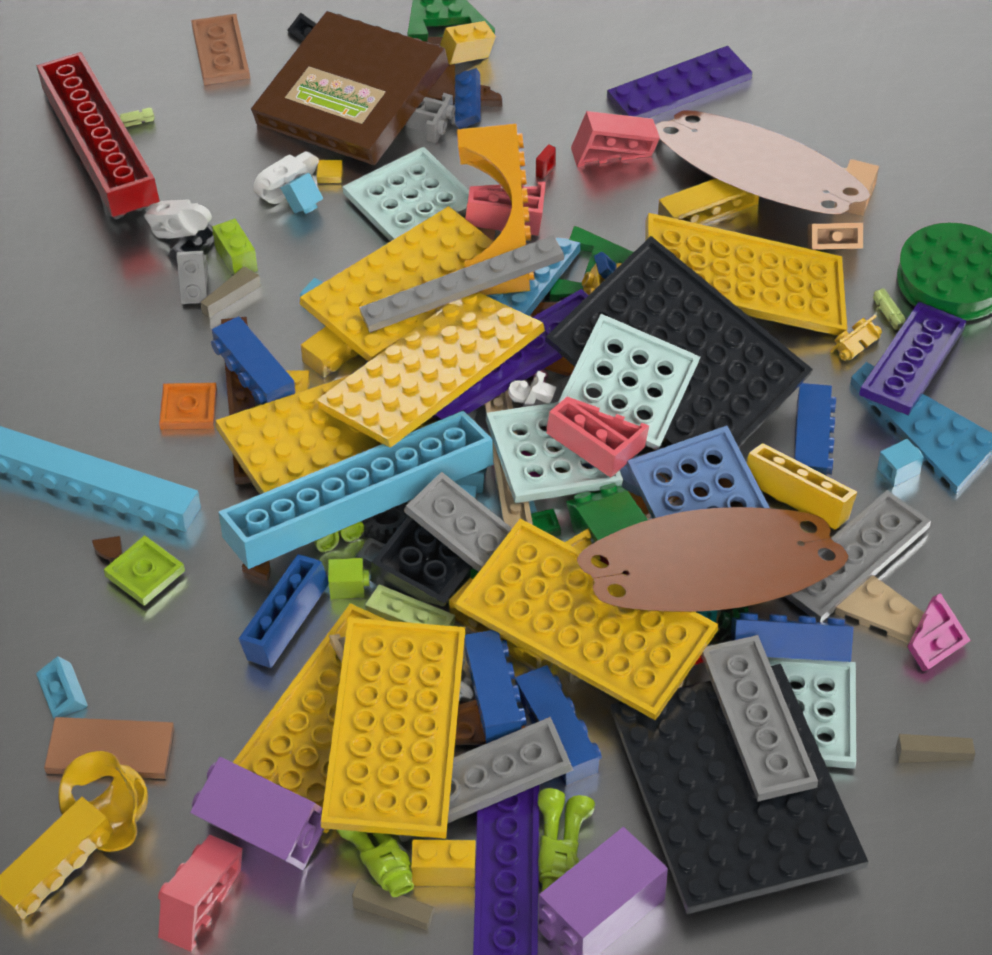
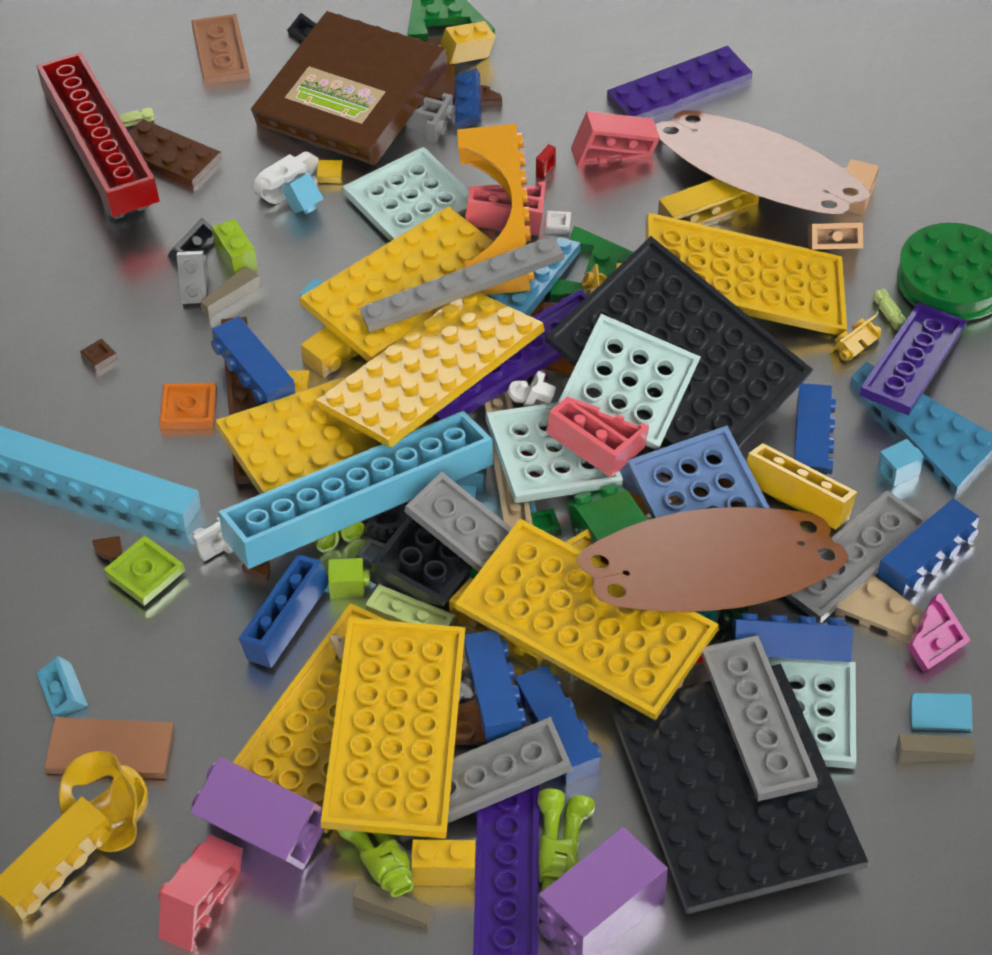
white piece [144,199,212,239] -> none
blue tile [594,251,616,279] -> none
none -> reddish brown tile [80,339,118,372]
none -> reddish brown plate [128,119,222,187]
none -> white hips [192,517,233,561]
none -> white tile [545,211,571,236]
none -> blue brick [877,498,979,596]
none -> medium azure slope [909,693,972,731]

